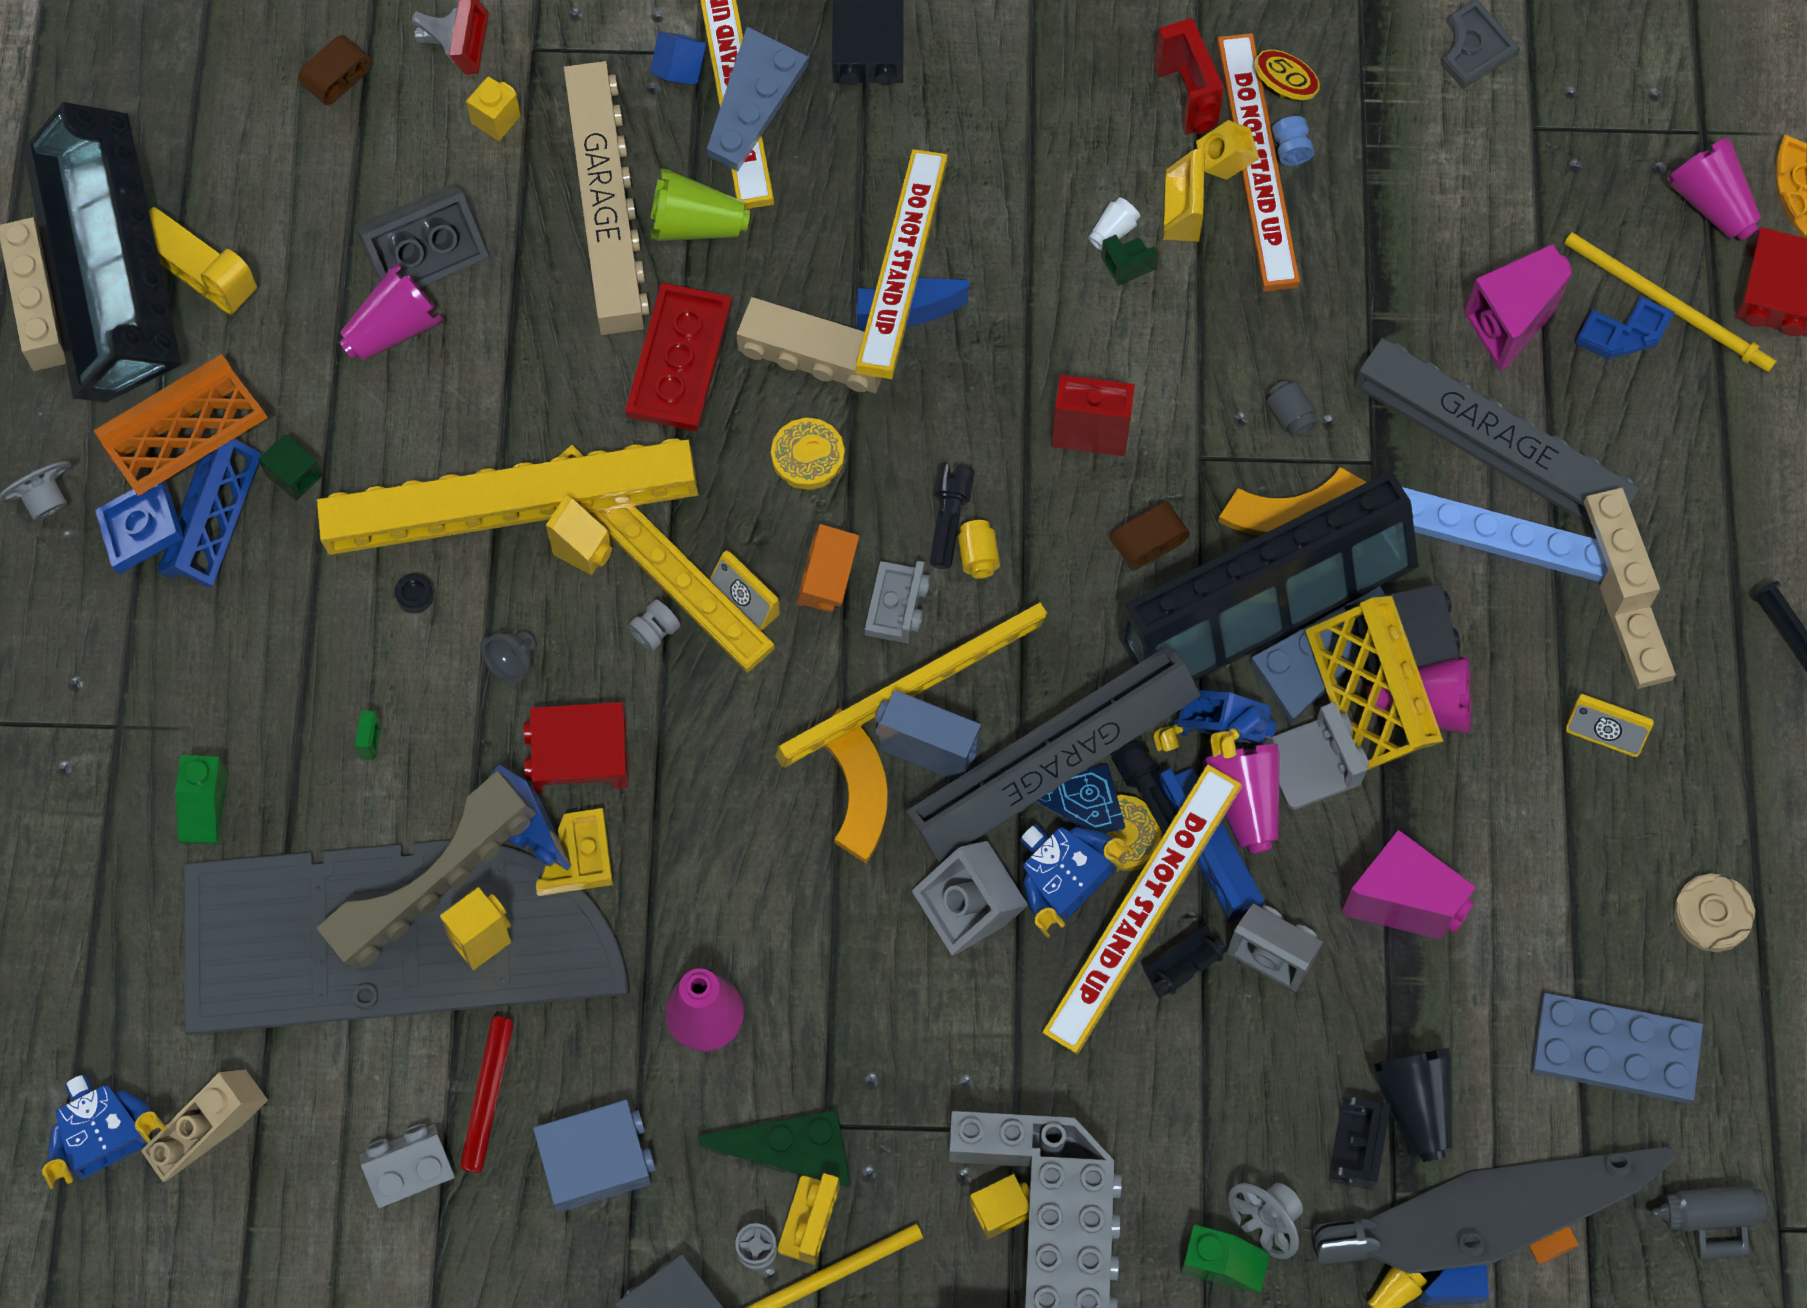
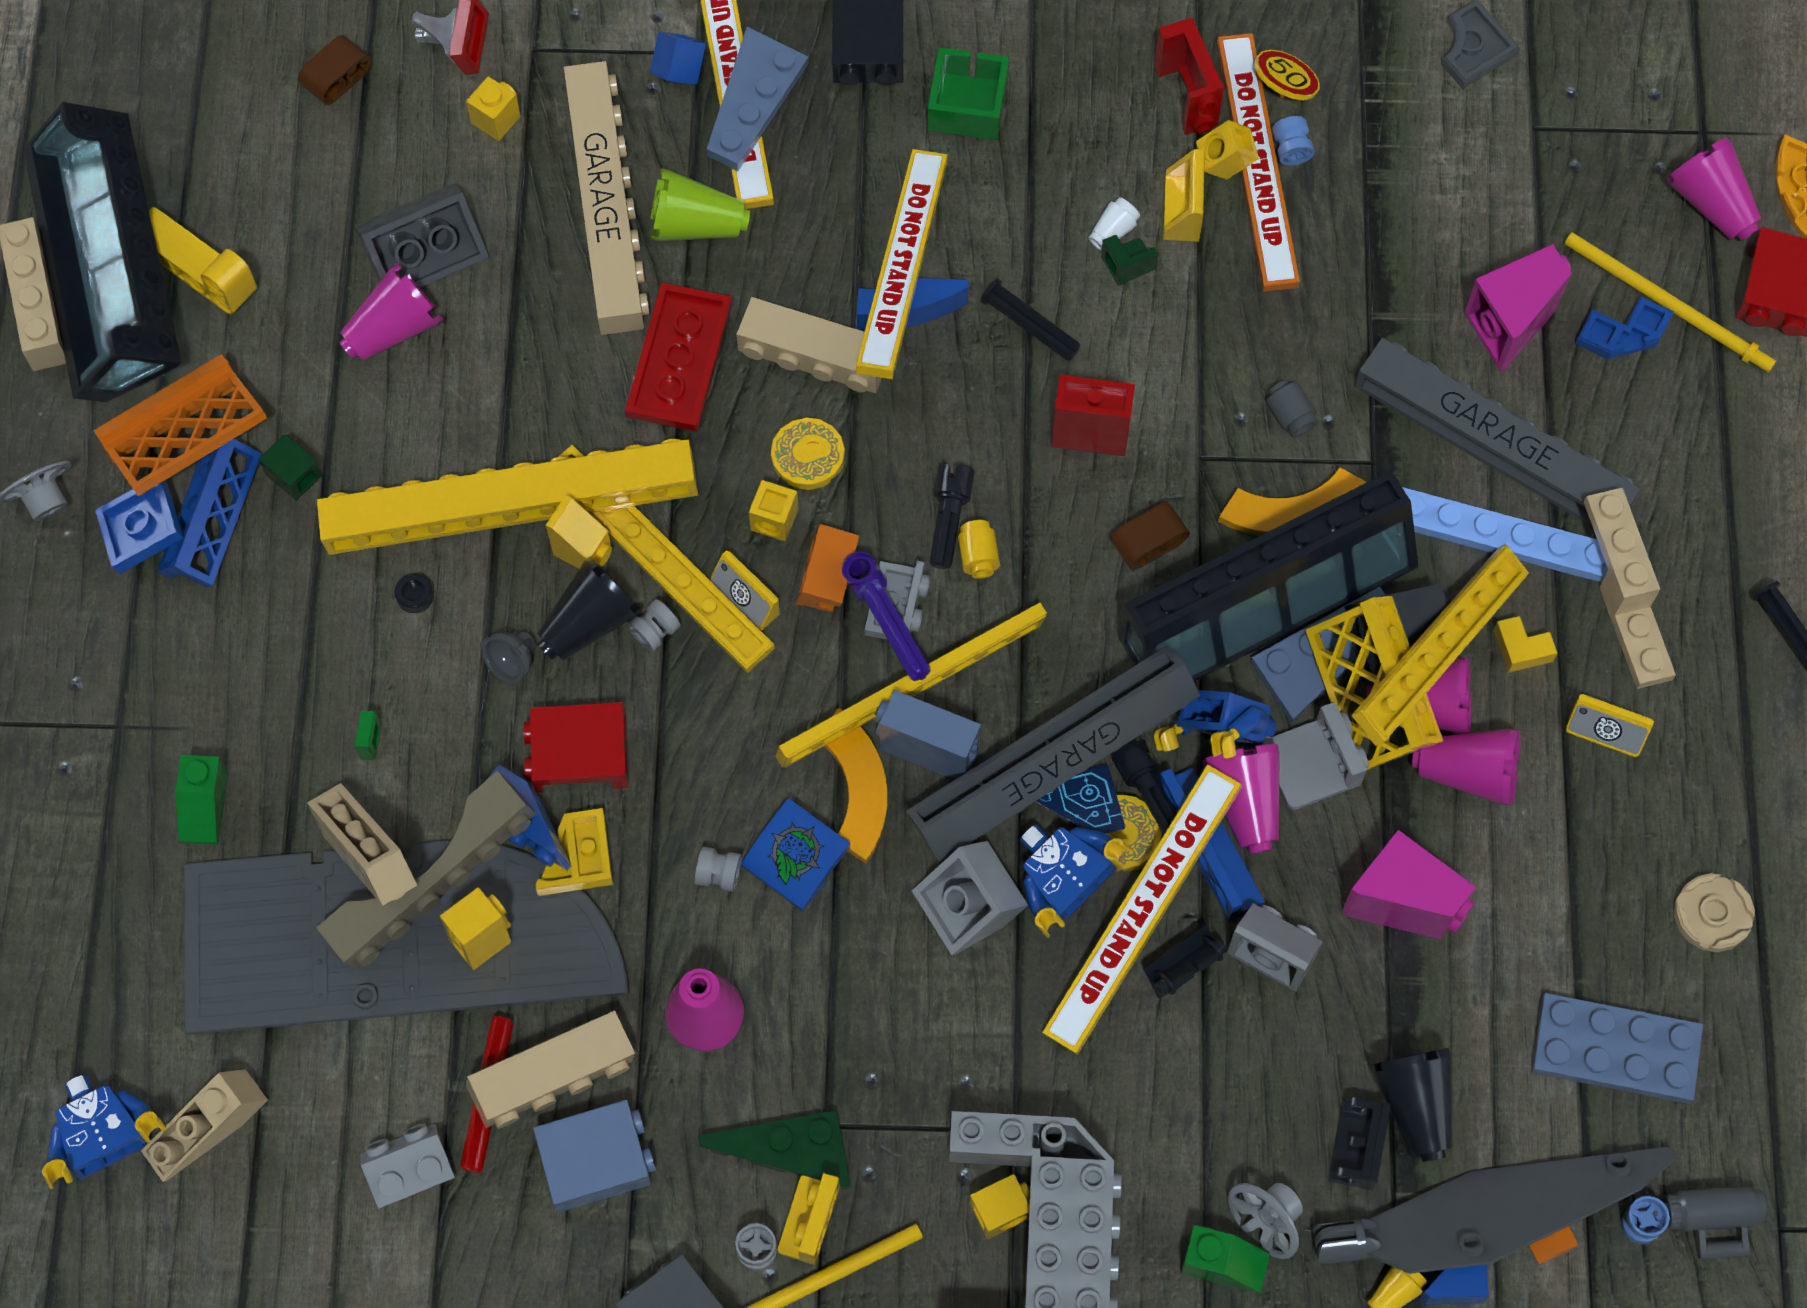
none -> tan brick [307,783,417,906]
none -> tan brick [466,1011,635,1129]
none -> black cone [537,557,643,660]
none -> light grey wheel [695,846,742,892]
none -> blue slope [741,798,850,912]
none -> yellow brick [749,480,799,542]
none -> dark purple axle [842,552,931,681]
none -> green piece [927,47,1009,140]
none -> black axle [981,279,1080,361]
none -> yellow tile [1351,544,1529,746]
none -> dark pink cone [1412,728,1521,805]
none -> yellow piece [1493,616,1558,673]
none -> medium blue wheel [1620,1196,1670,1244]

